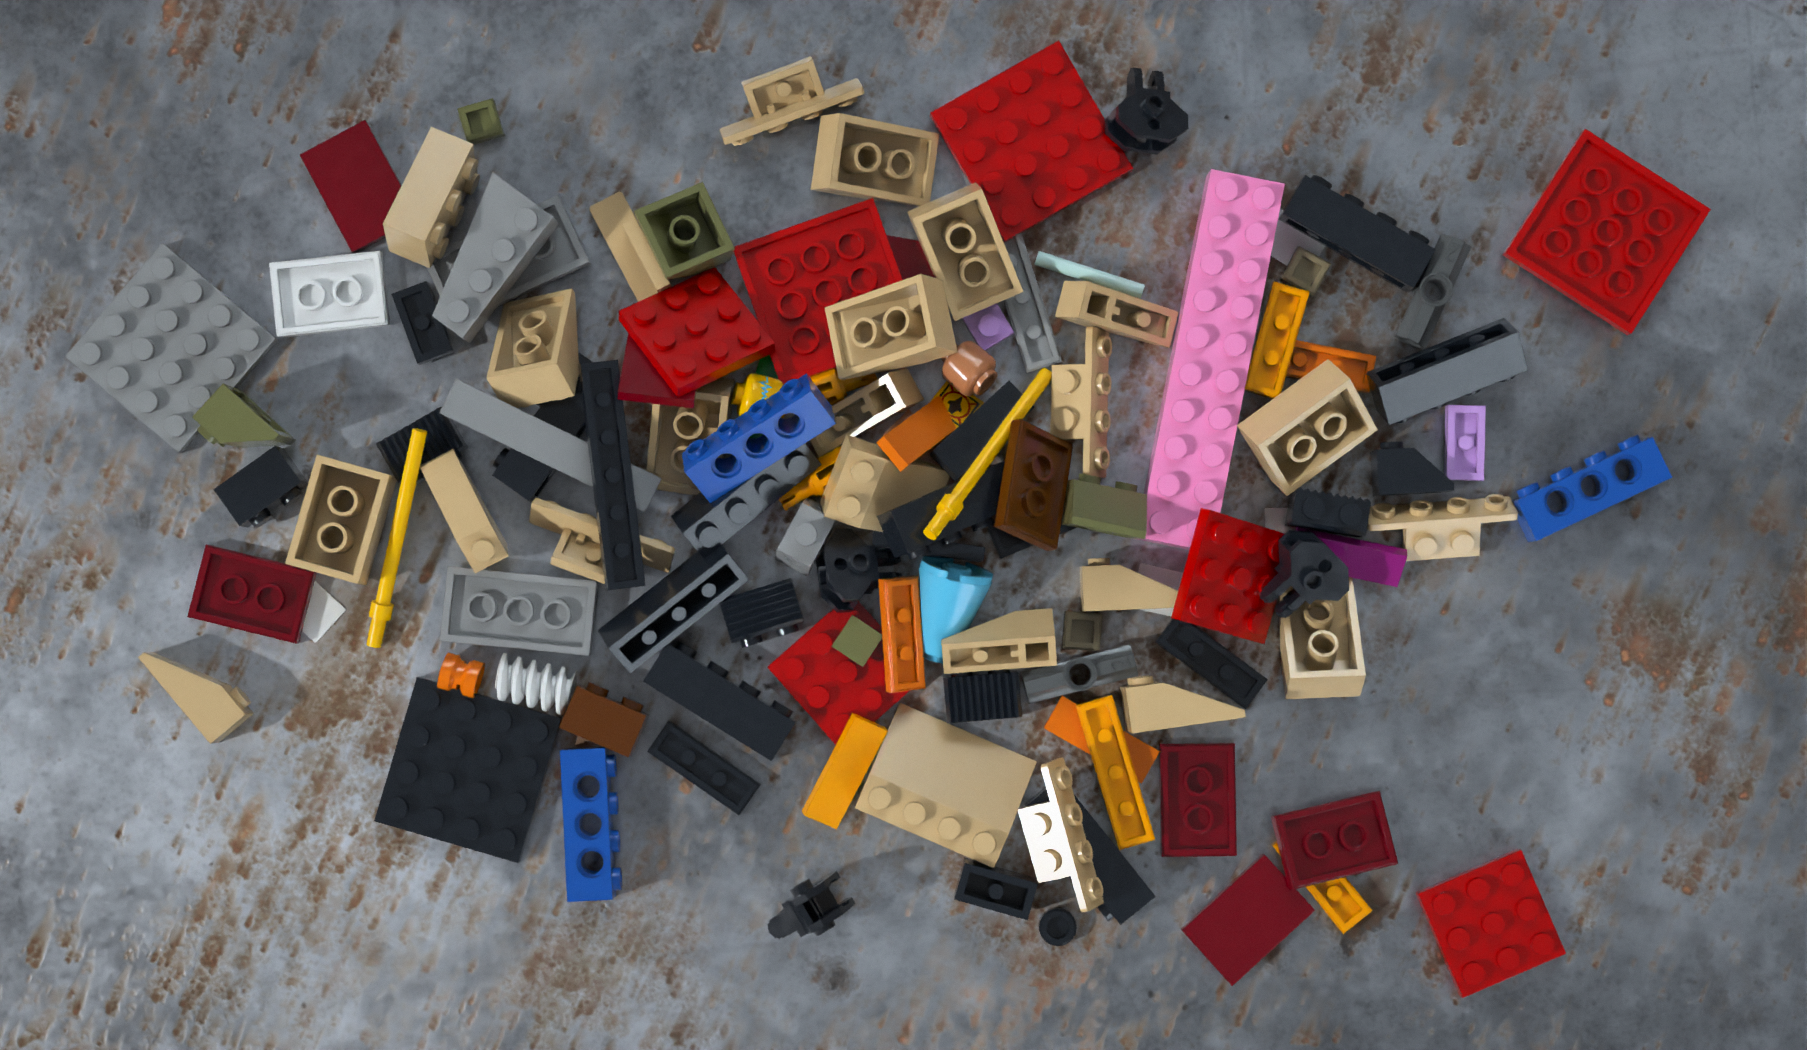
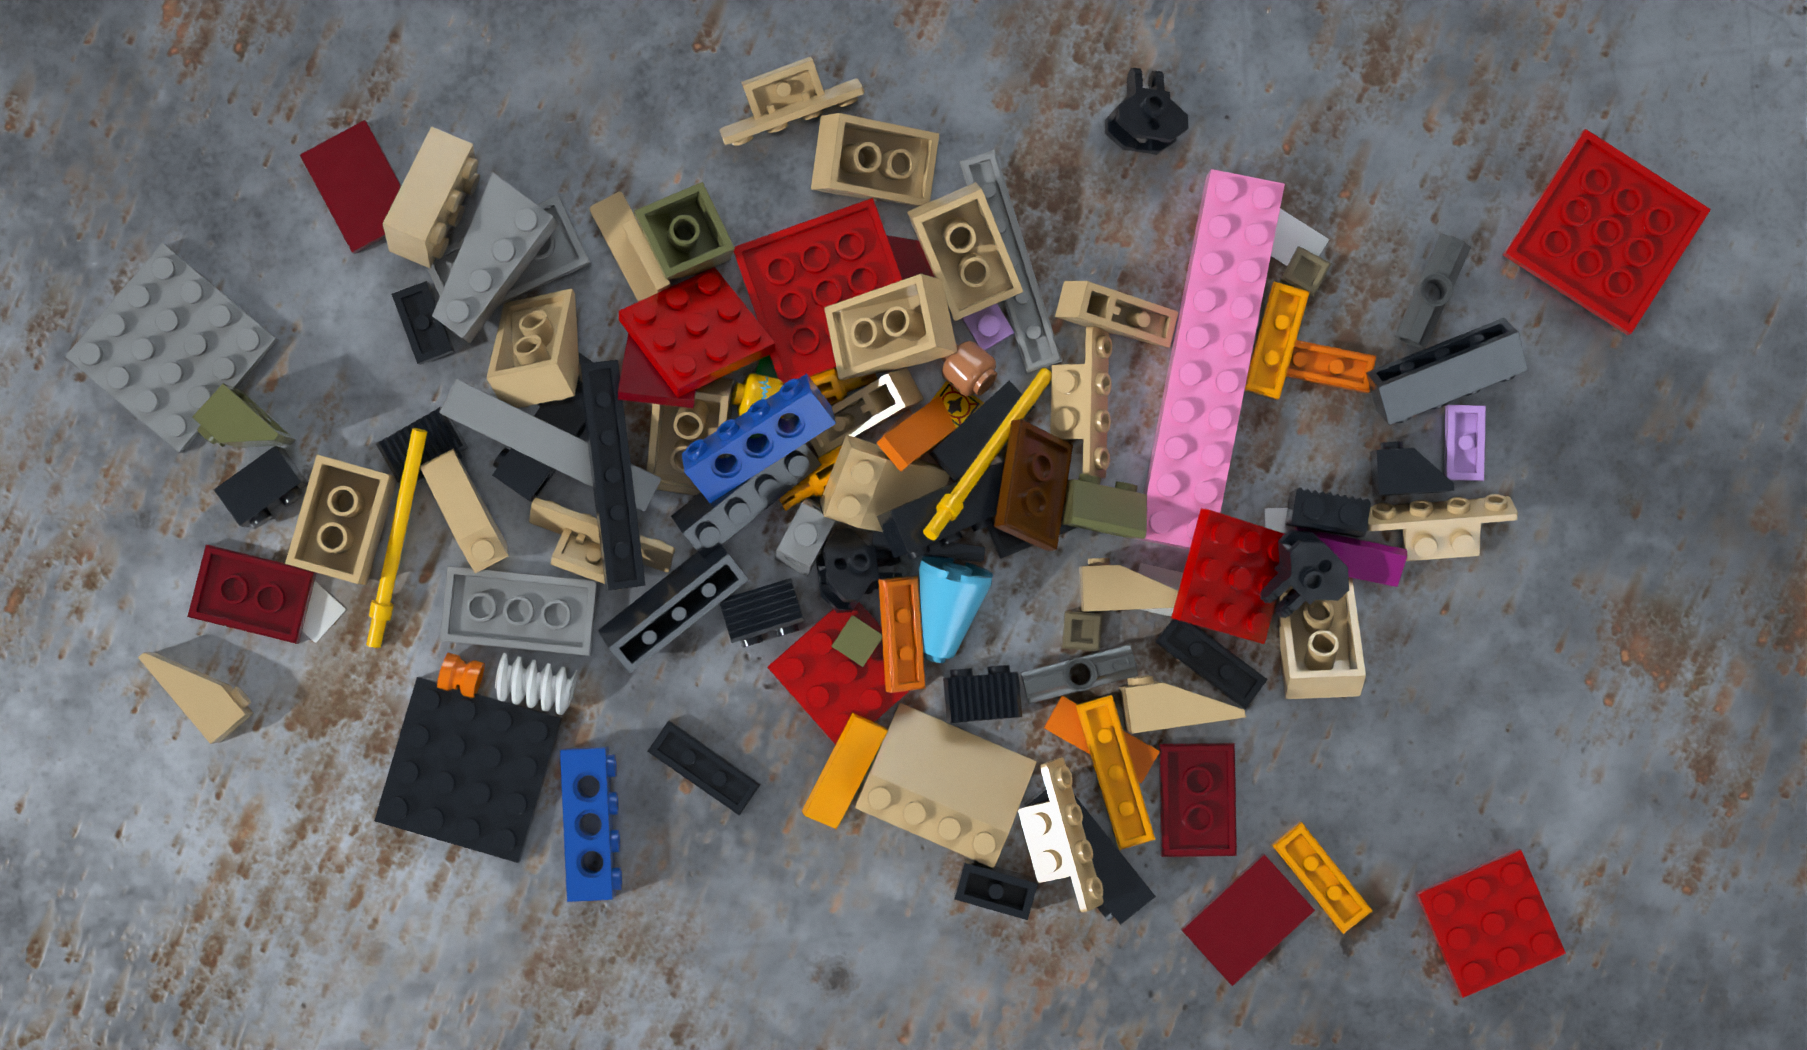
white tile [269,251,390,338] -> none
olive tile [457,98,505,145] -> none
reddish brown brick [559,682,650,757] -> none
black brick [643,641,797,761] -> none
black hinge [767,871,856,939] -> none
red plate [930,40,1133,243] -> none
tan slope [941,608,1057,674] -> none
light aqua bar [1034,251,1145,299] -> none
black tile [1038,907,1077,946] -> none
tan brick [1237,359,1378,496] -> none
dark red tile [1271,791,1398,890] -> none
black brick [1278,175,1436,293] -> none
blue brick [1512,434,1672,542] -> none

